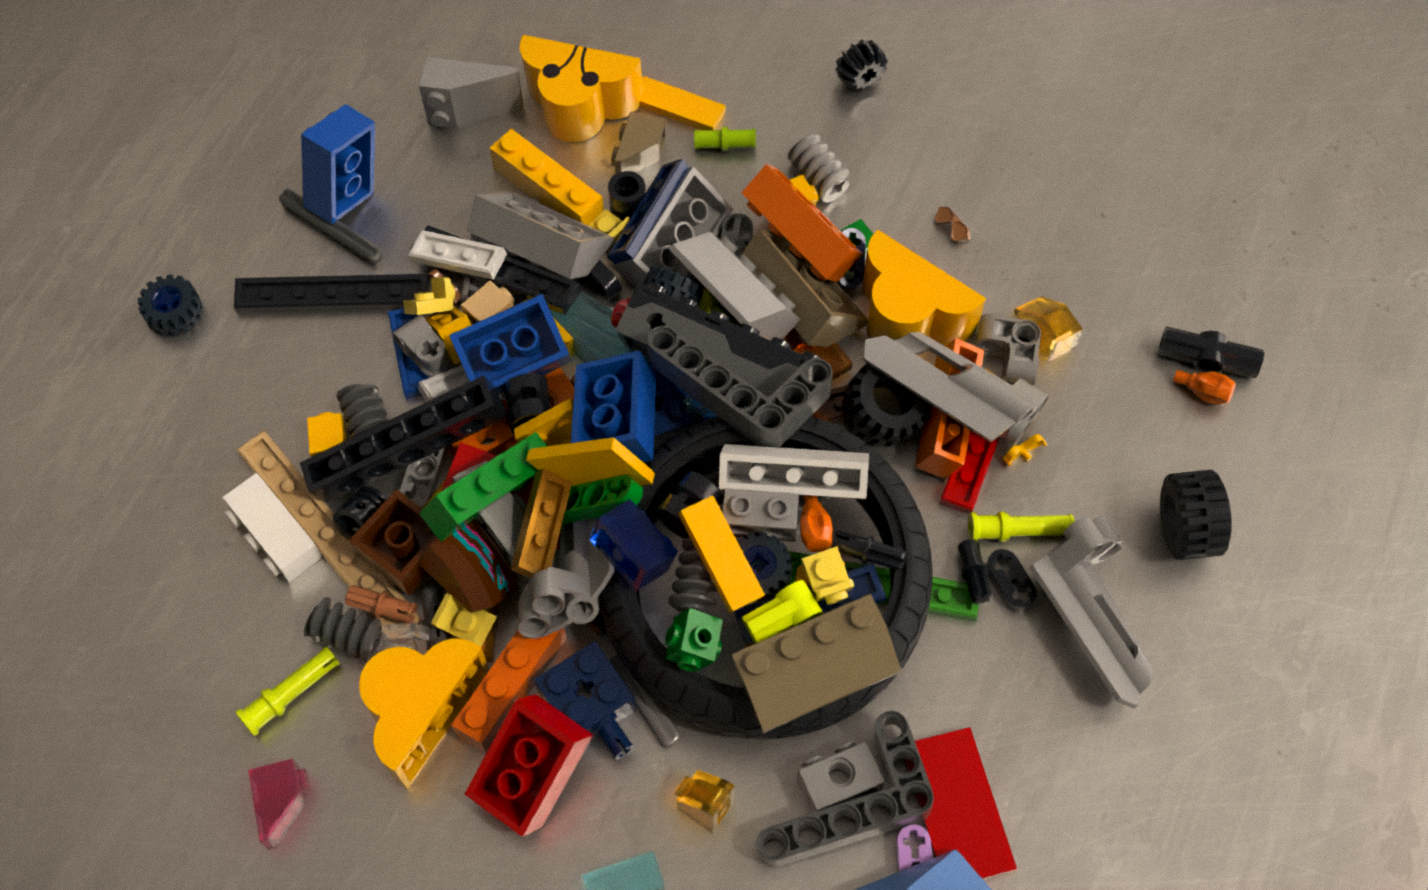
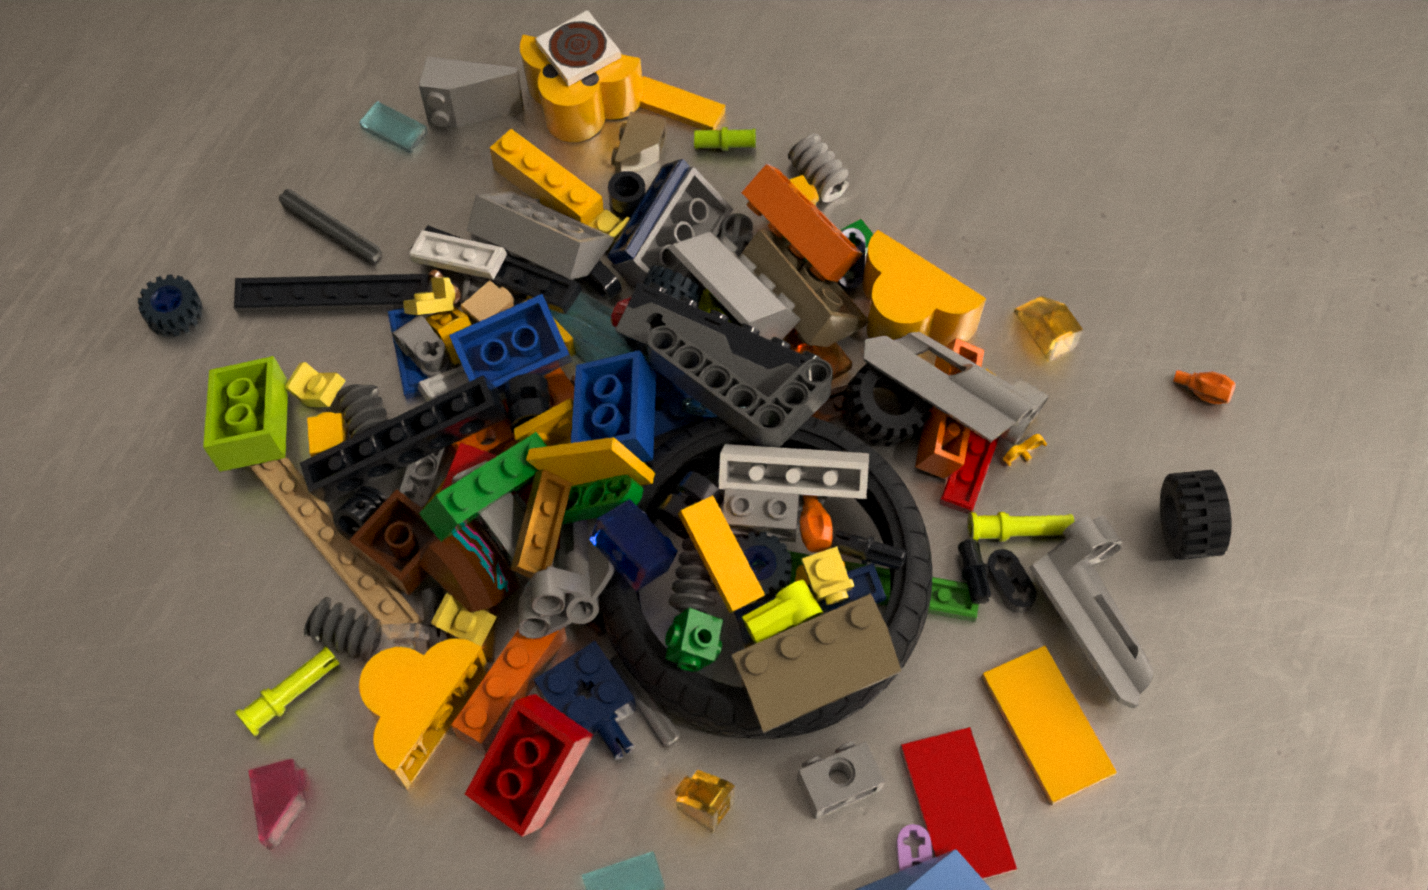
white brick [222,473,323,583] -> none
blue brick [301,104,375,224] -> none
nougat axle [345,585,418,626] -> none
dark grey beam [756,710,934,868] -> none
black gear [835,39,888,91] -> none
medium nougat piece [935,206,971,242] -> none
light grey piece [975,313,1041,386] -> none
black piece [1158,326,1264,378] -> none
none -> lime brick [203,356,288,472]
none -> light yellow bracket [285,362,346,407]
none -> clear light blue tile [359,101,428,154]
none -> tile [535,10,621,86]
none -> yellow tile [981,645,1117,805]

